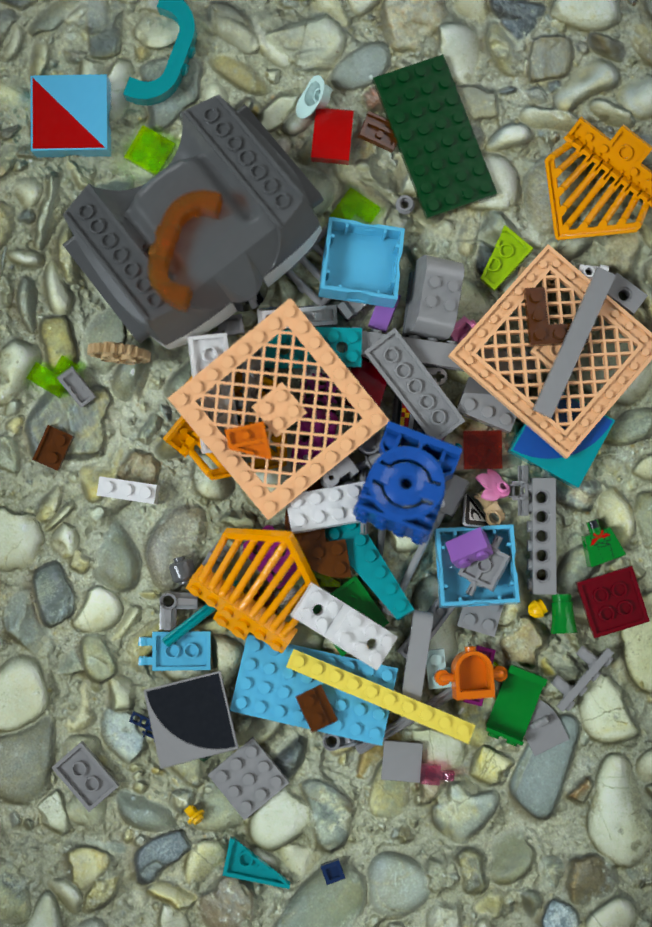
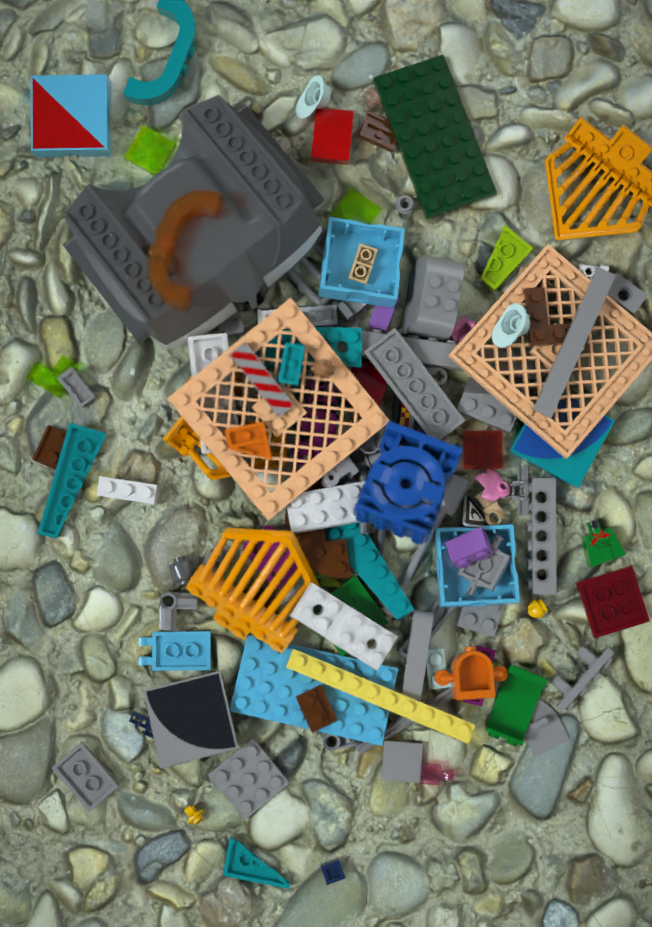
tan gear [87,342,151,365] -> none
teal axle [162,580,239,647] -> none
green plant [550,594,578,634] -> none
none -> teal wing [37,423,107,539]
none -> tile [230,342,294,418]
none -> teal plate [278,342,305,385]
none -> medium nougat plant [311,359,335,380]
none -> tan slope [348,243,378,285]
none -> light aqua piece [492,303,530,348]

